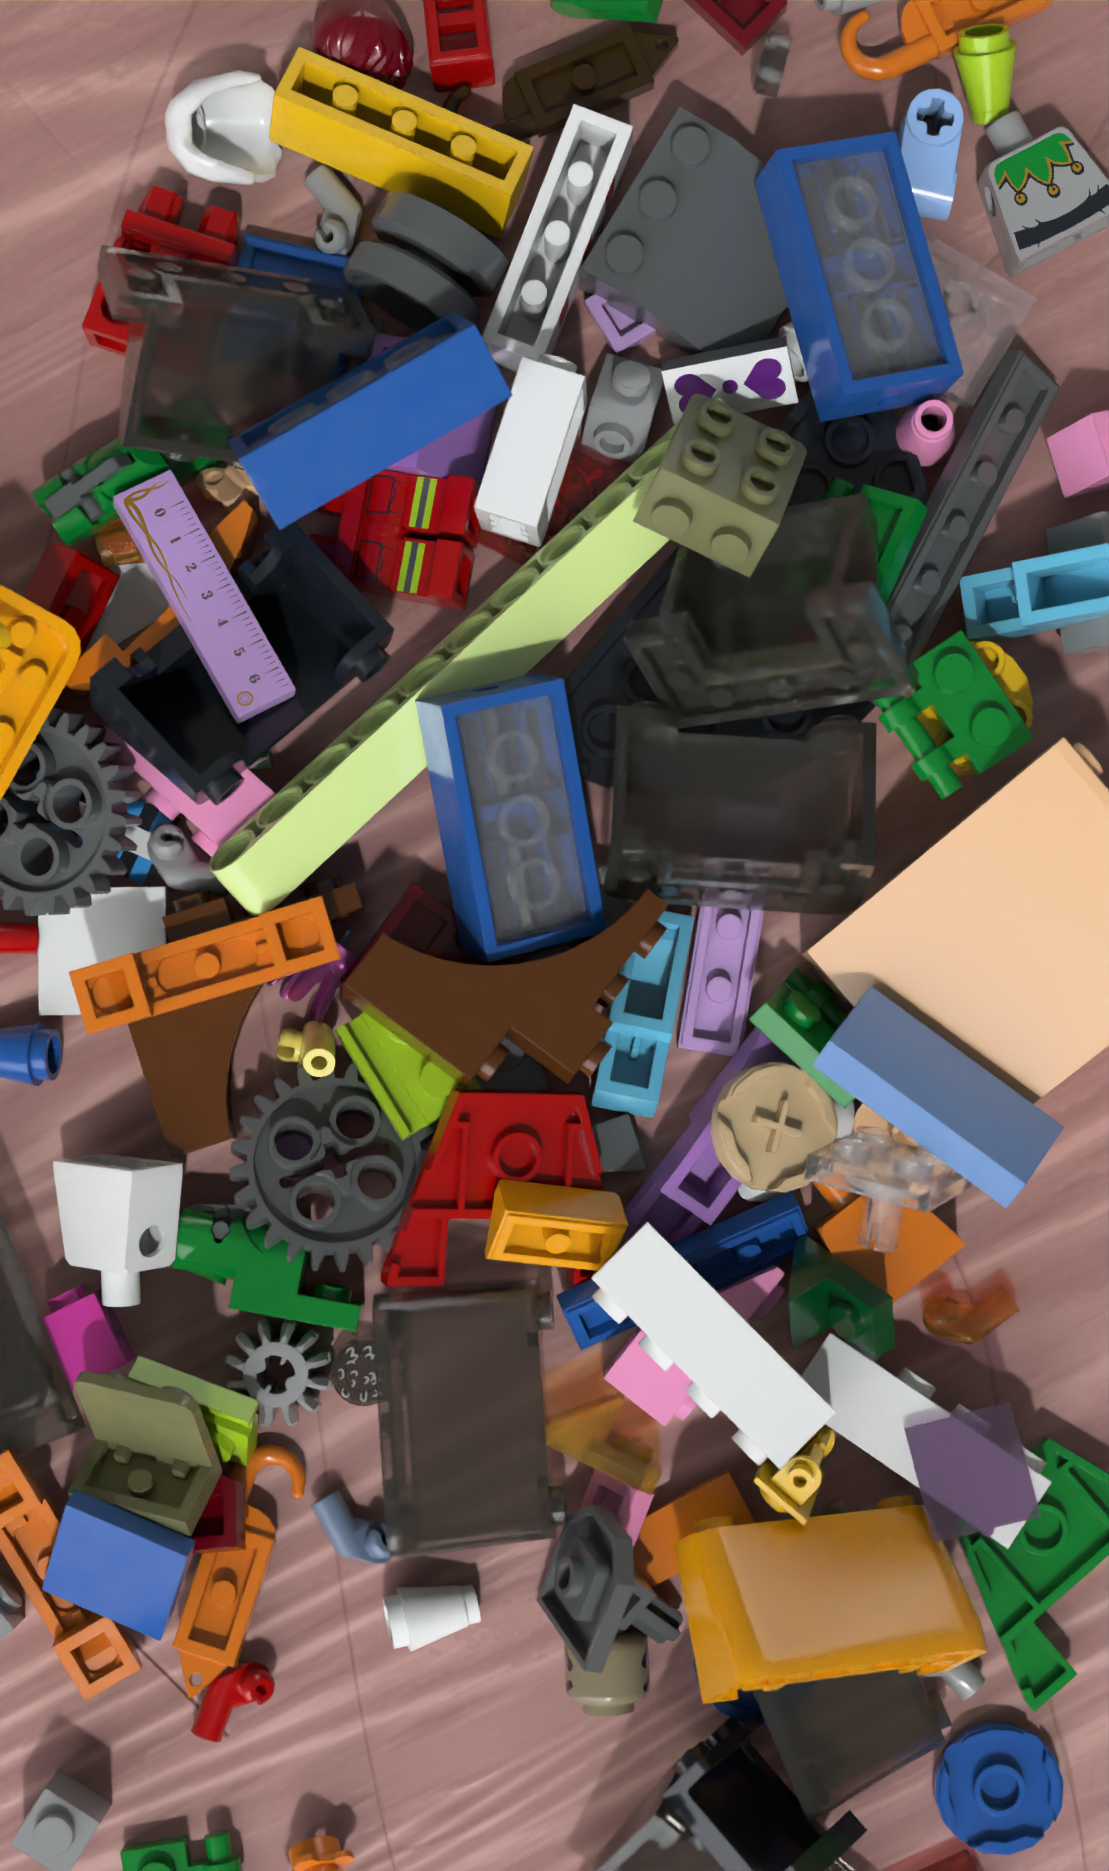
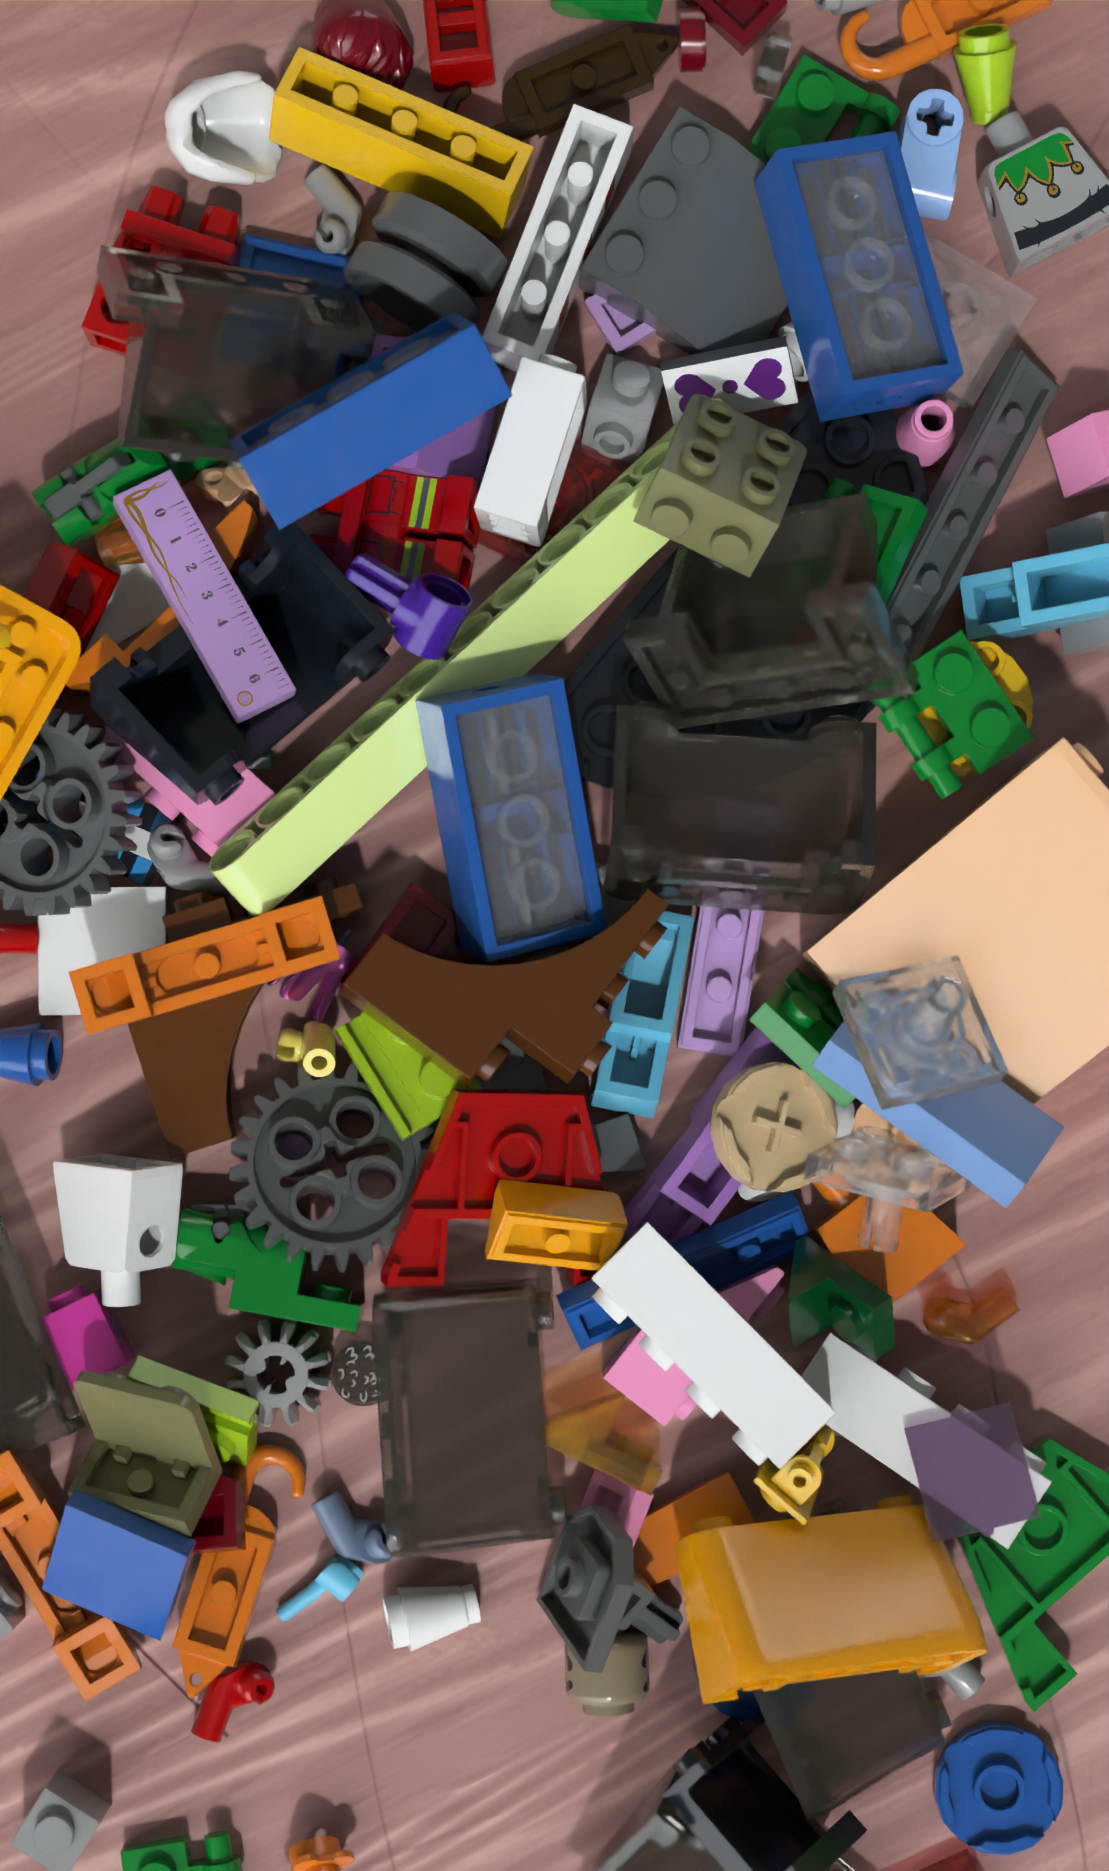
none -> medium azure hand [276,1555,364,1622]
none -> dark purple axle [345,553,473,660]
none -> dark red tile [677,6,706,73]
none -> green plate [747,54,900,164]
none -> clear plate [833,955,1008,1110]

